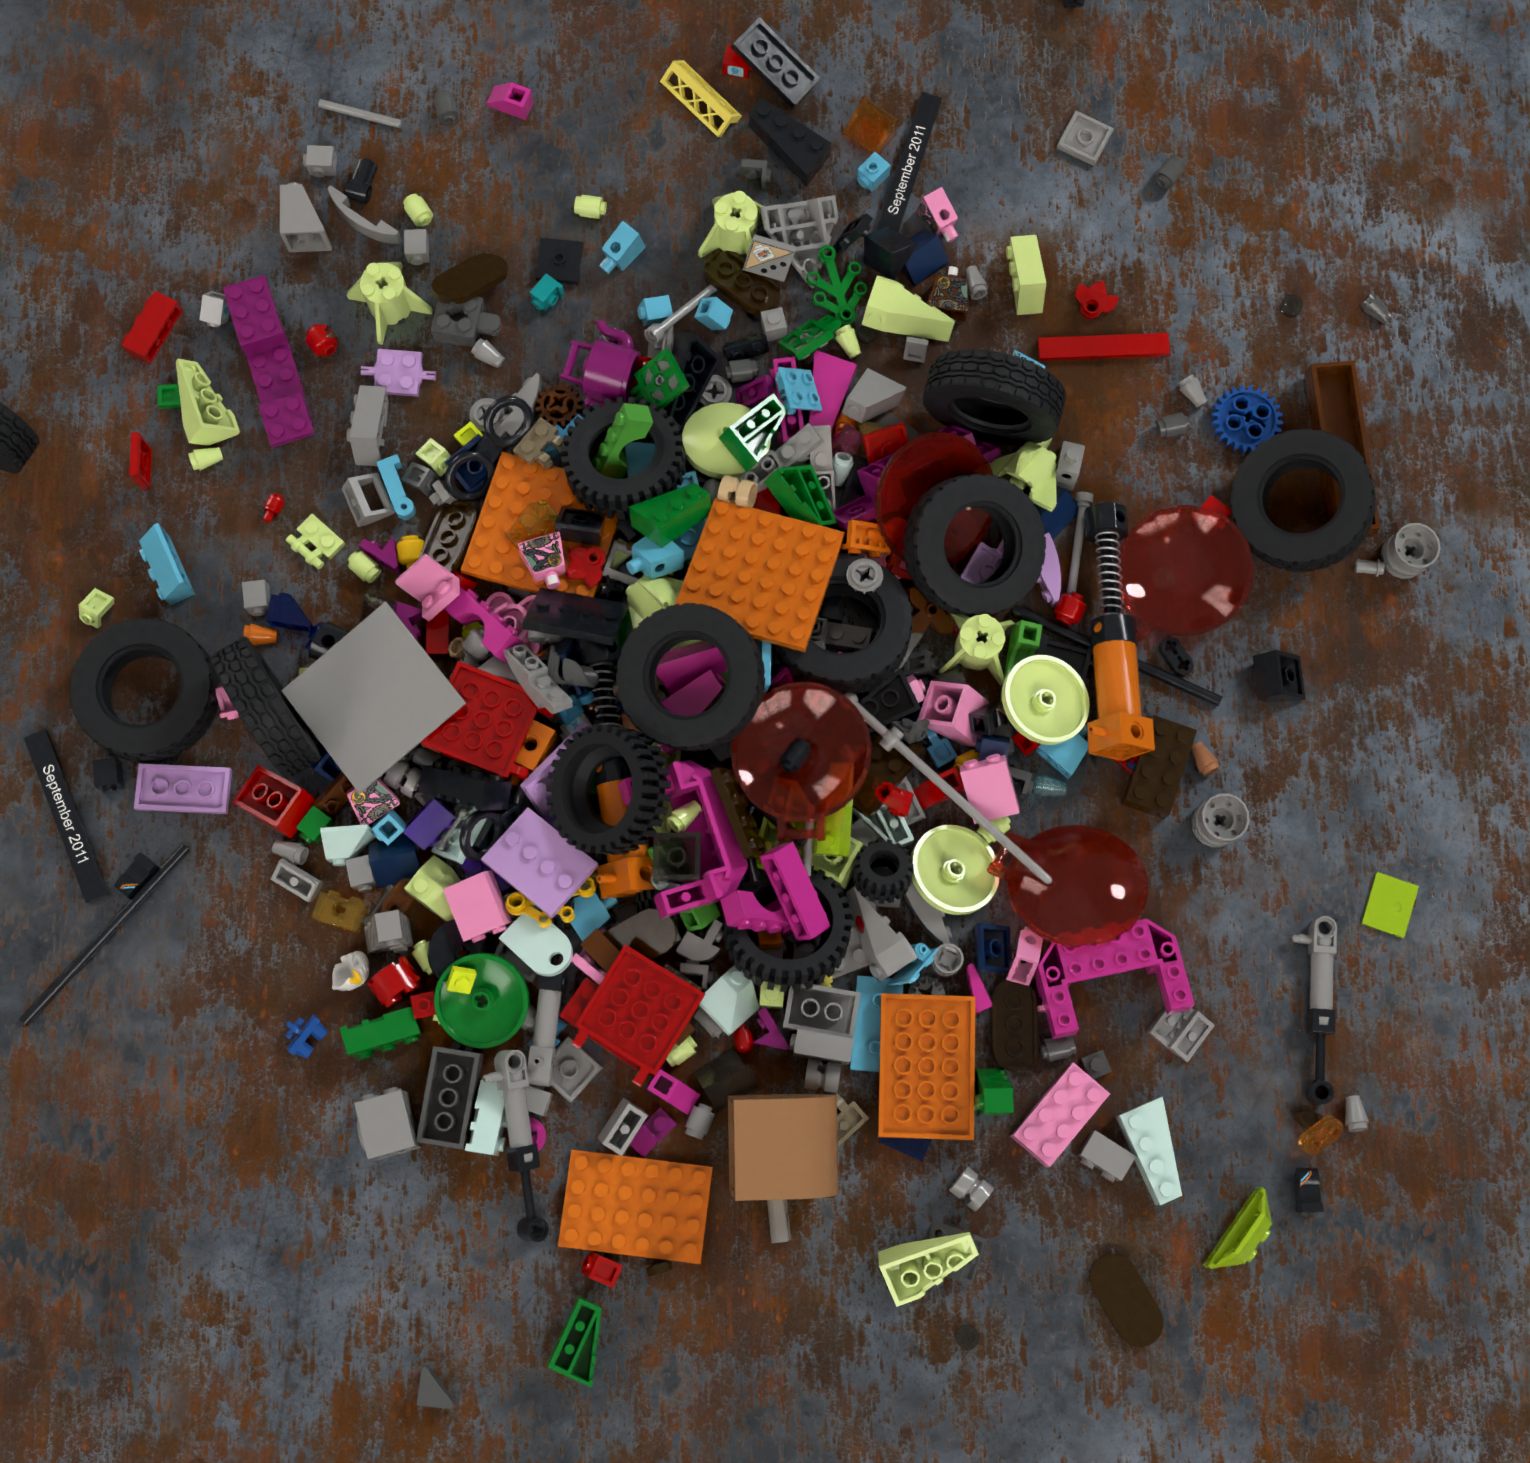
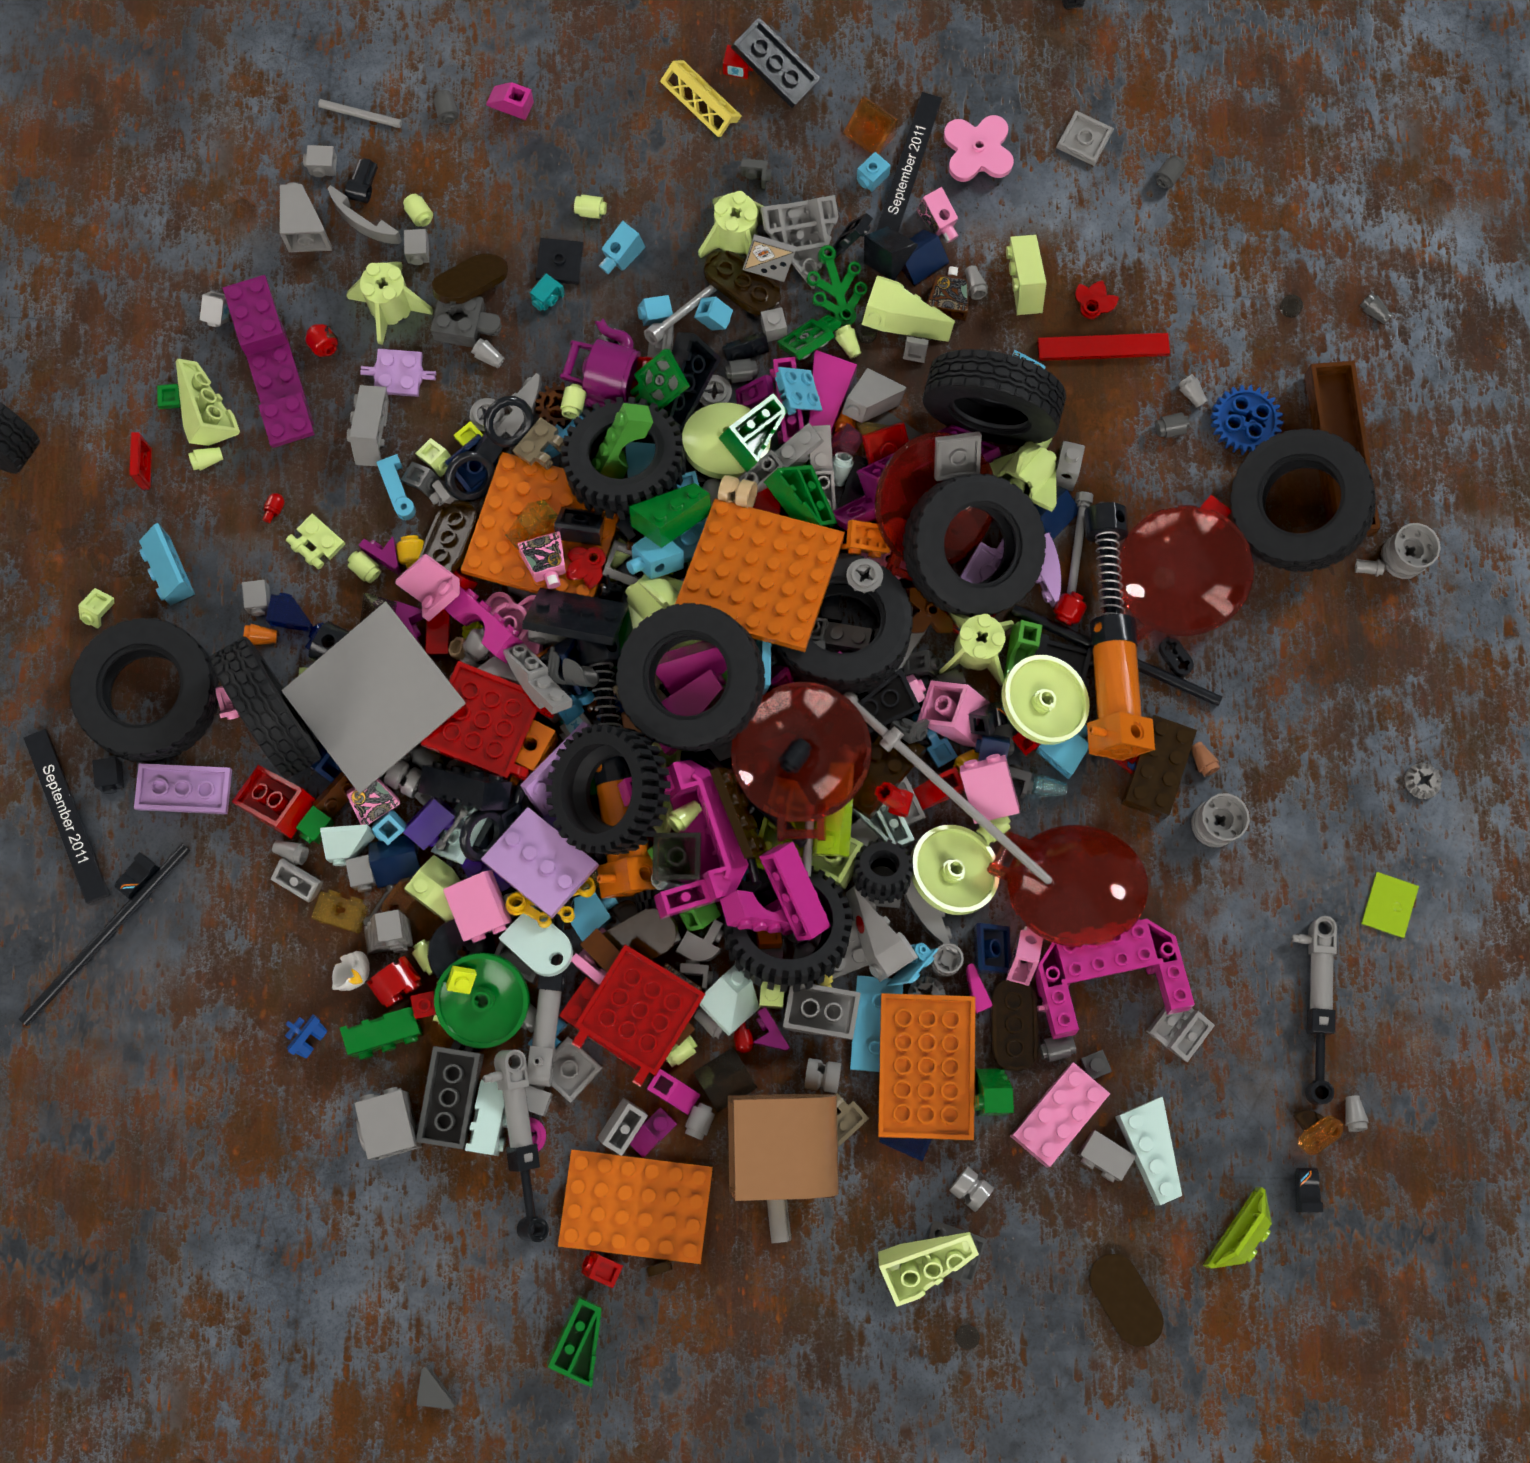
red brick [122,291,183,365] -> none
light grey tile [341,473,395,527] -> none
black wedge [749,98,831,187] -> none
light grey brick [789,1029,854,1065] -> none
black slope [1252,650,1306,702] -> none
none -> yellowish green brick [560,384,587,419]
none -> light grey tile [934,432,982,481]
none -> bright pink plant [944,115,1014,182]
none -> light grey gear [1405,762,1443,799]

